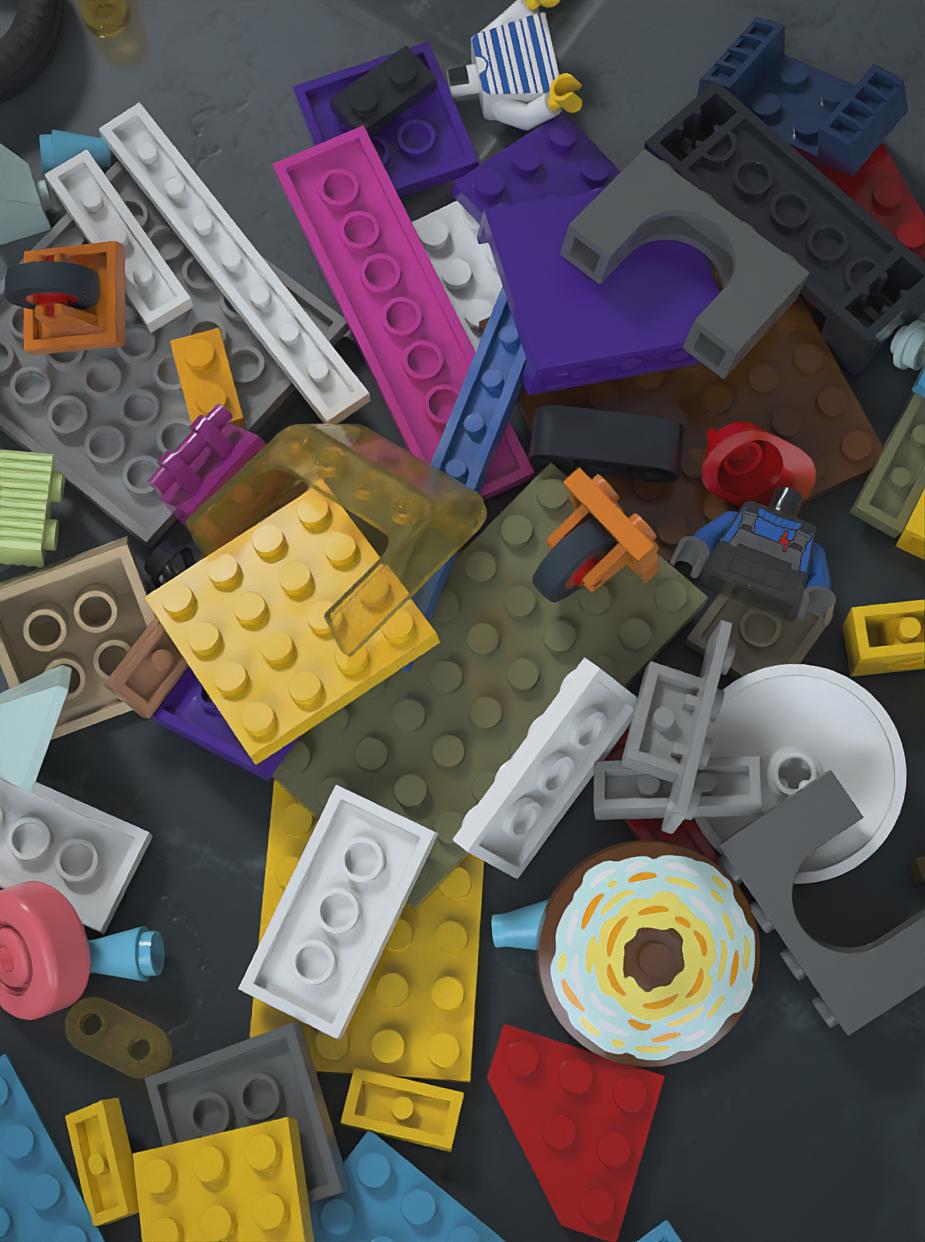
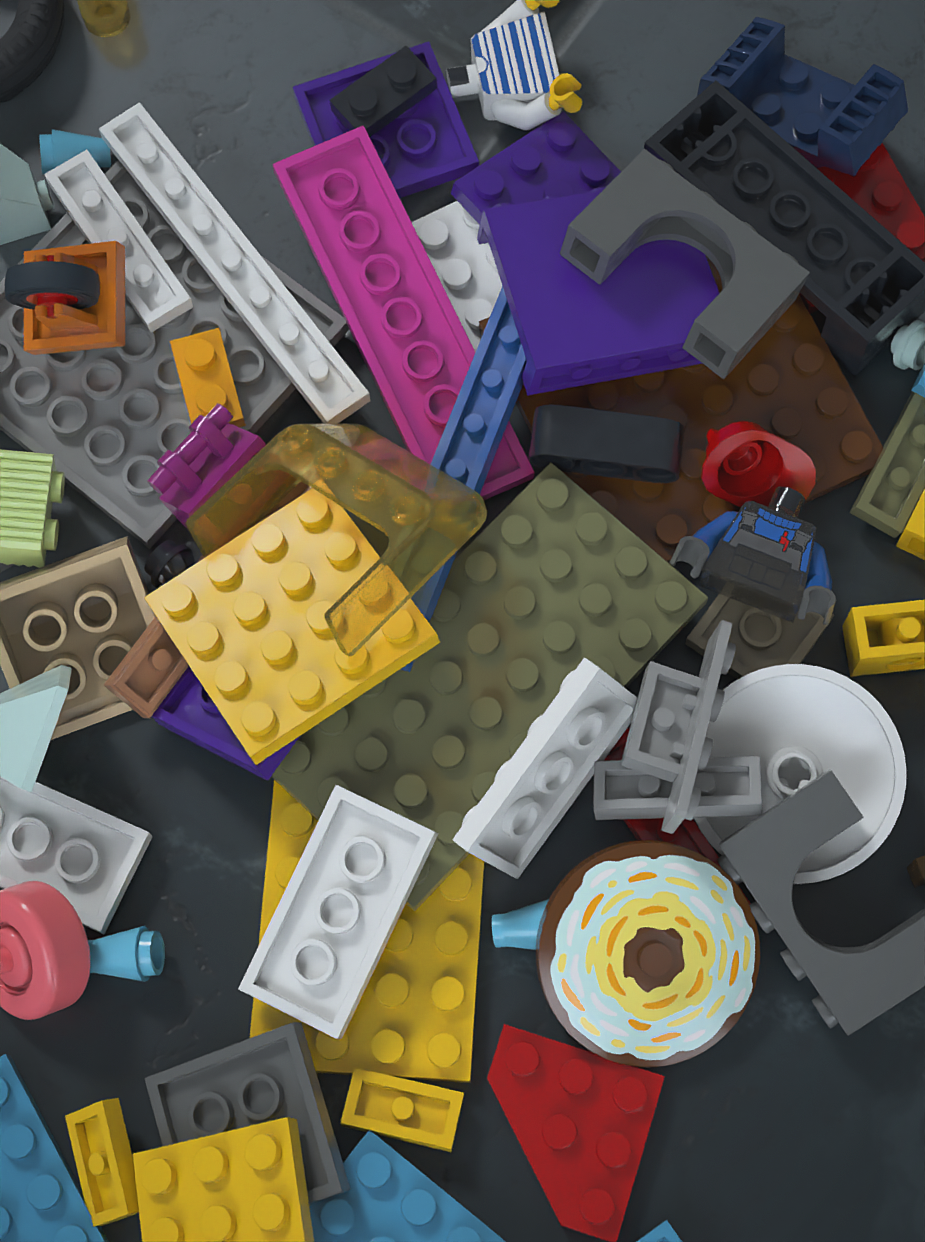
clear yellow plate [65,997,172,1080] -> none
orange plate [532,467,661,603] -> none

